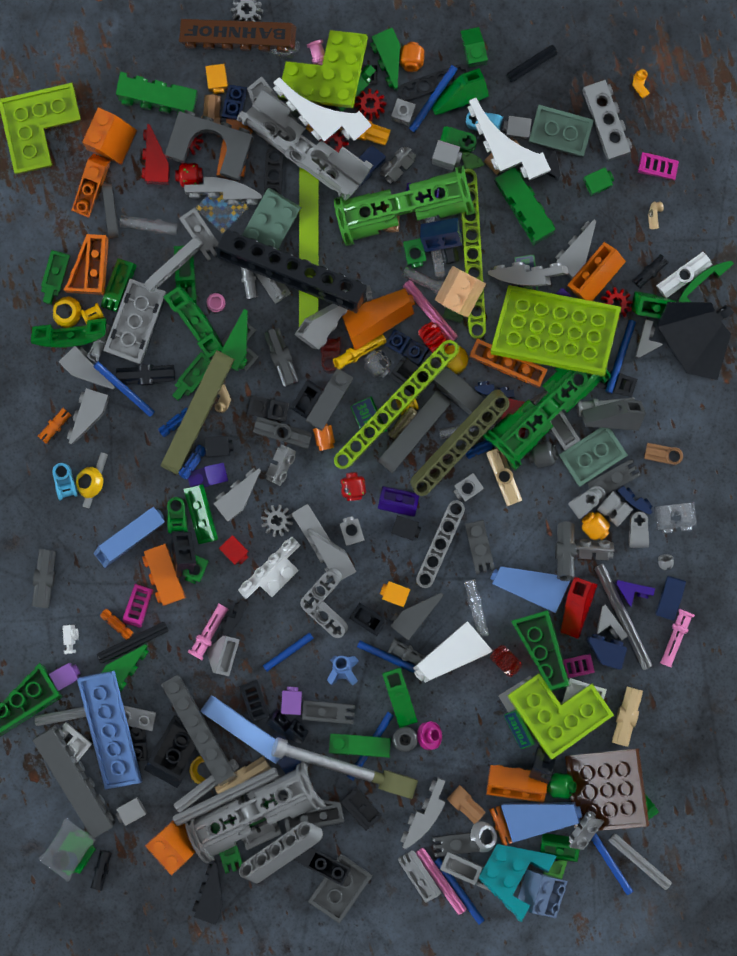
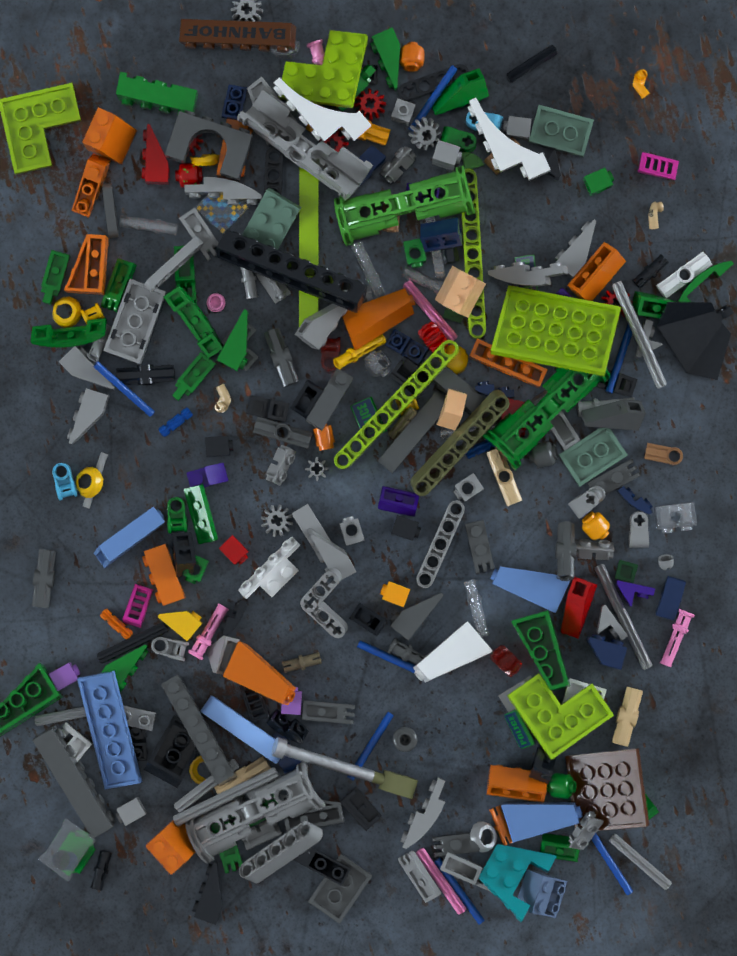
orange pin [38,407,72,444] -> none
white plate [63,625,79,654] -> none
olive beam [160,350,235,475] -> none
blue axle [179,445,206,479] -> none
medium nougat piece [201,94,221,124] -> none
light orange brick [205,64,228,94] -> none
light grey slope [213,468,261,522] -> none
blue bar [263,632,314,672] -> none
medium blue rock [327,656,359,685] -> none
green slope [329,734,391,758] -> none
red head [340,472,366,501] -> none
green slope [382,667,418,728] -> none
dark pink plate [417,721,442,750] -> none
medium nougat piece [447,785,486,824] -> none
green slope [460,27,488,68] -> none
green wedge [494,167,556,246] -> none
bright green tile [543,860,568,880] -> none
dark pink slope [563,654,595,678] -> none
light grey brick [582,80,632,162] -> none
light grey wheel [597,491,633,527] -> none
none -> light grey piece [151,636,189,661]
none -> yellow slope [158,611,203,641]
none -> yellow piece [189,154,220,166]
none -> orange slope [223,641,296,705]
none -> dark tan pin [282,652,322,673]
none -> light grey gear [305,457,329,481]
none -> clear pin [351,241,386,298]
none -> light grey gear [408,117,441,150]
none -> light nougat slope [437,389,467,430]
none -> light grey axle [612,281,667,389]
none -> dark green plate [614,560,638,583]

